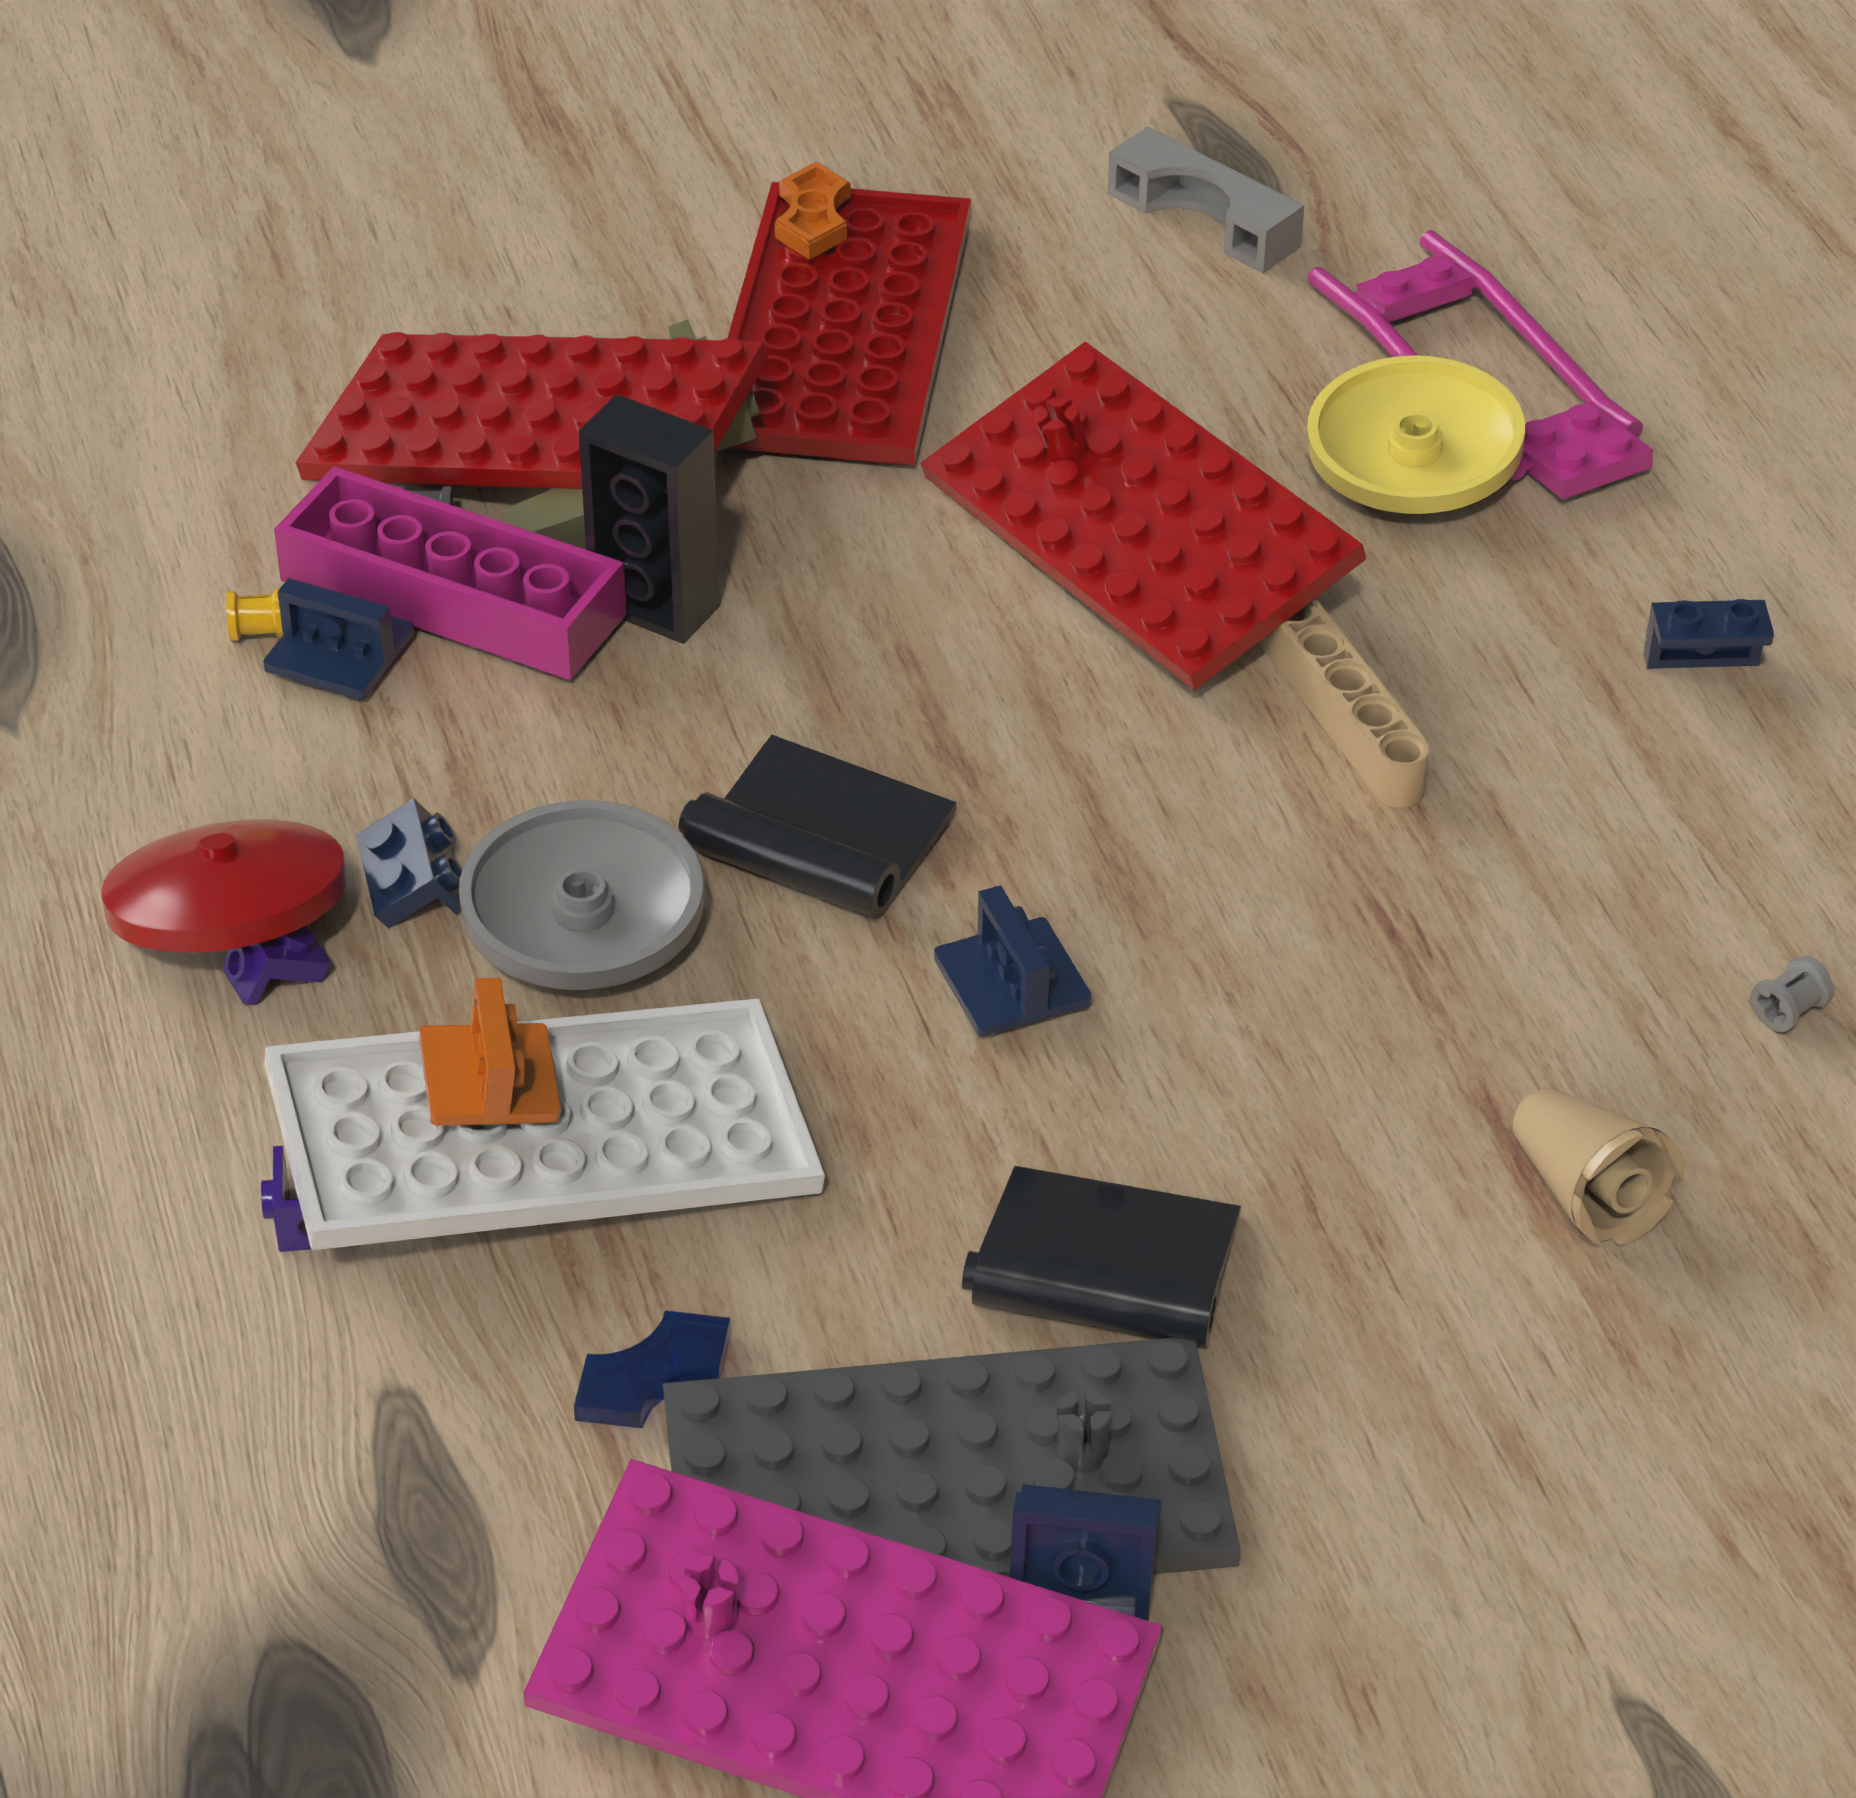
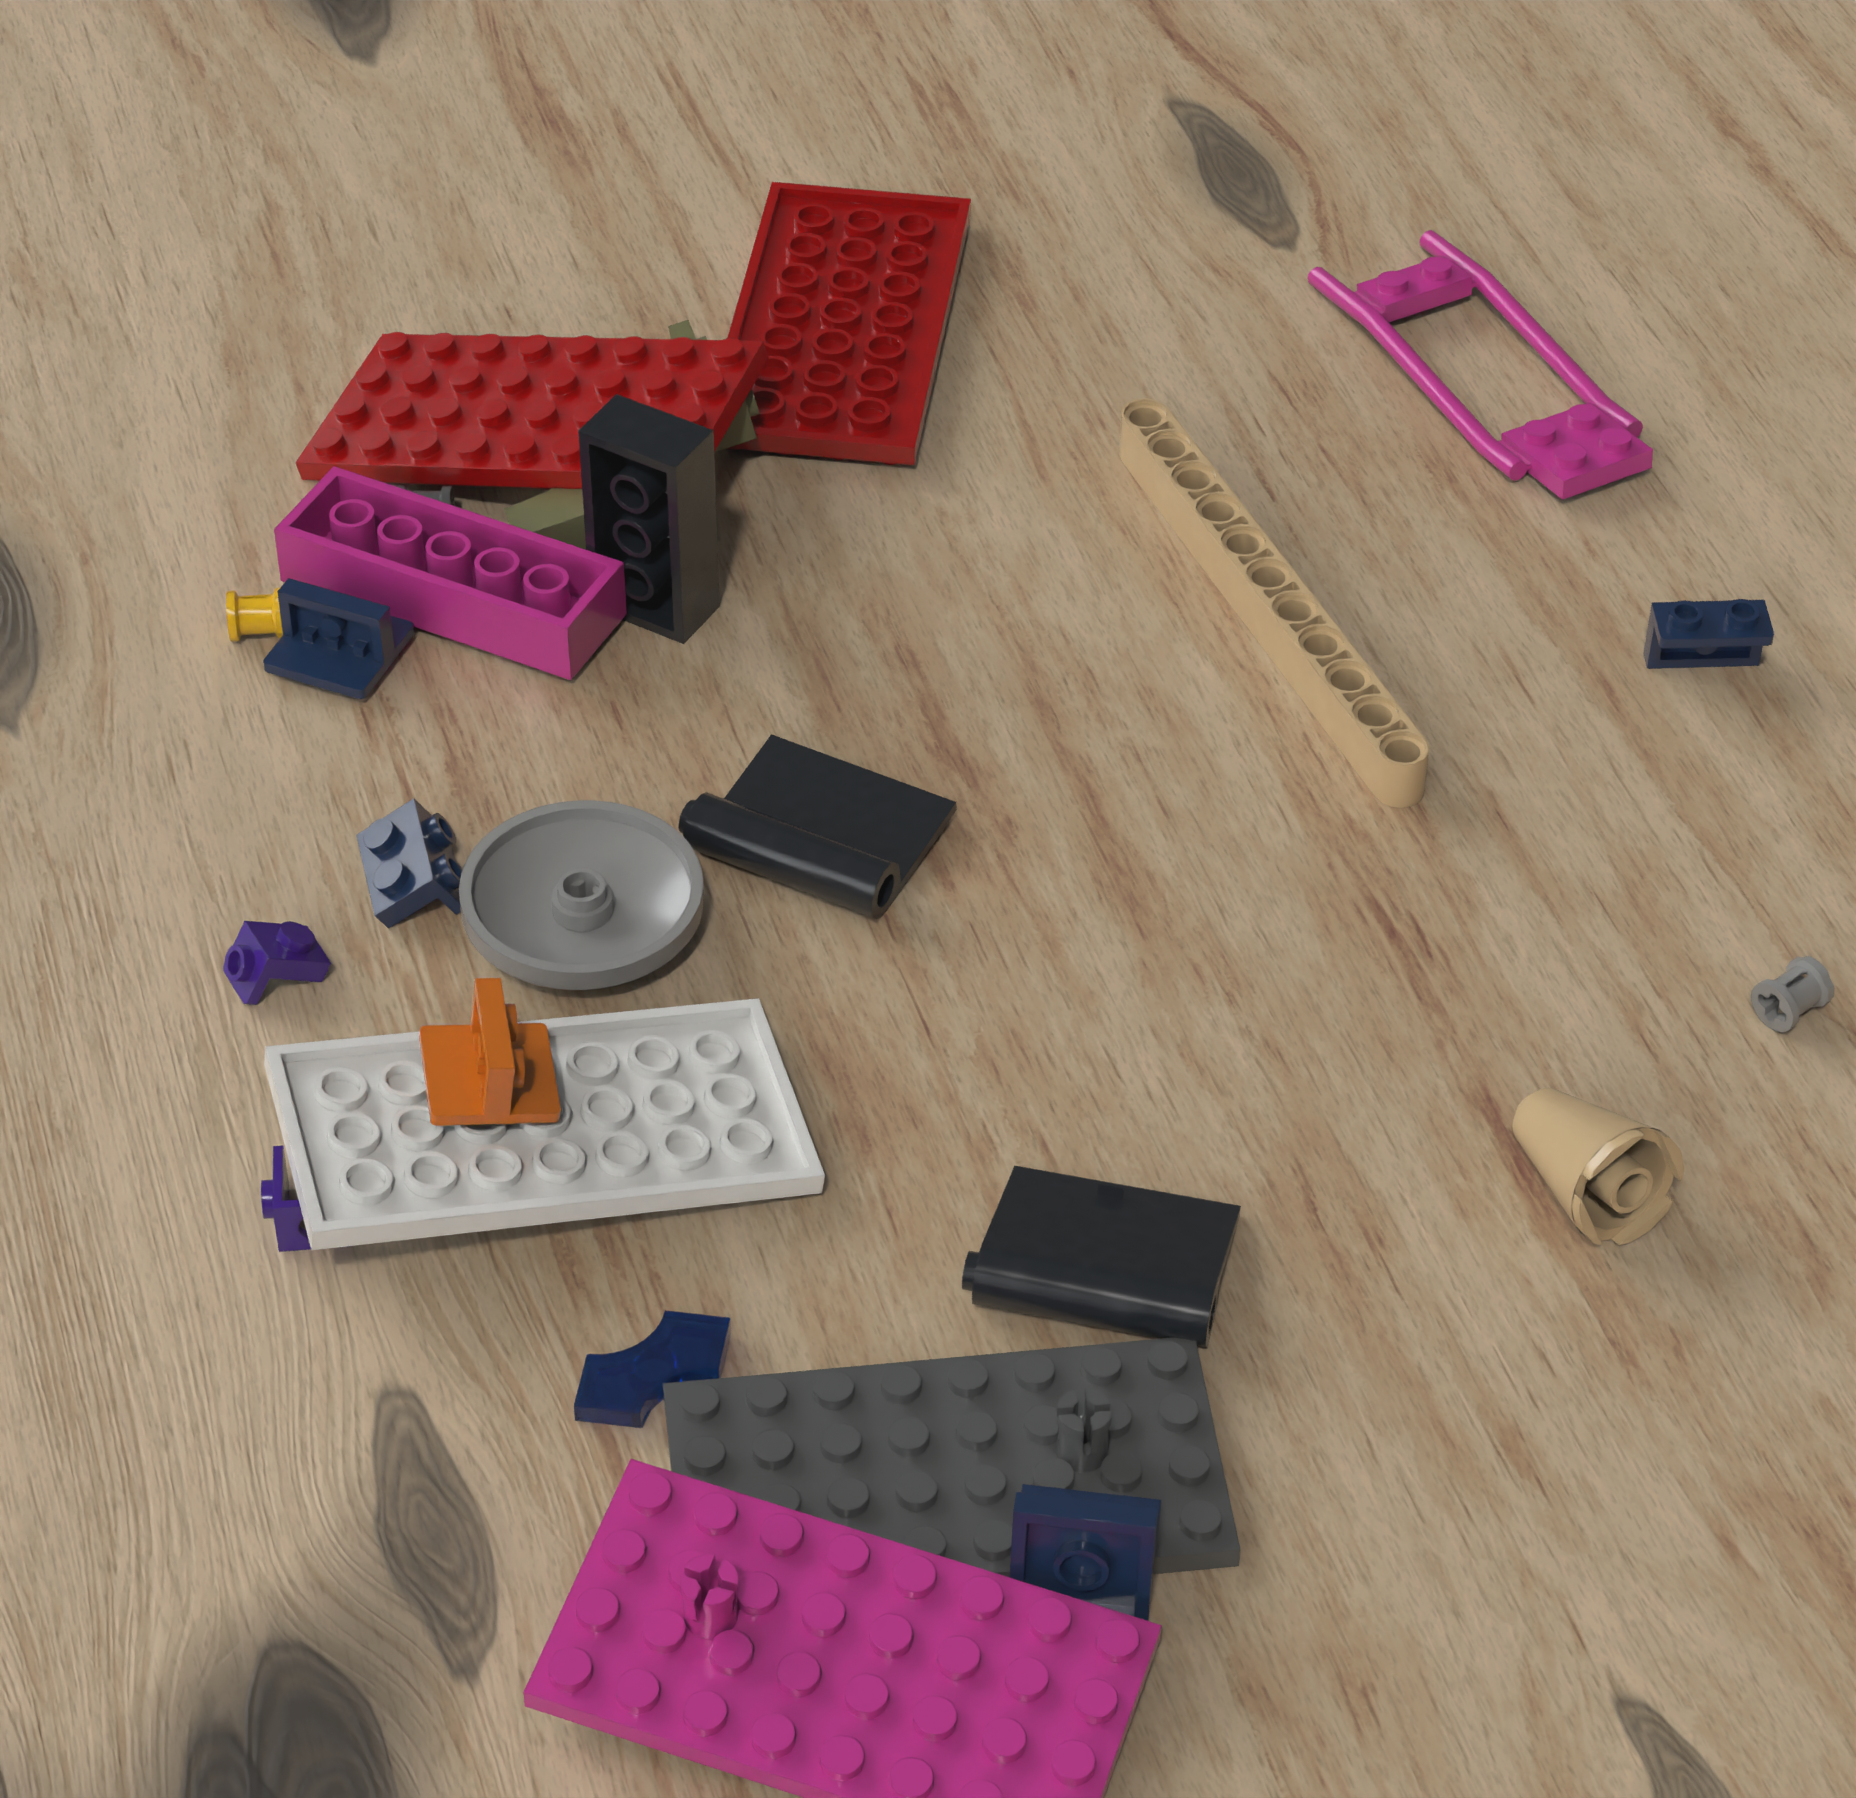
red dish [101,819,348,953] -> none
orange tile [775,161,851,260] -> none
red plate [920,341,1366,691] -> none
dark blue bracket [934,885,1091,1037] -> none
light grey arch [1107,127,1305,274] -> none
light yellow dish [1307,355,1525,514] -> none

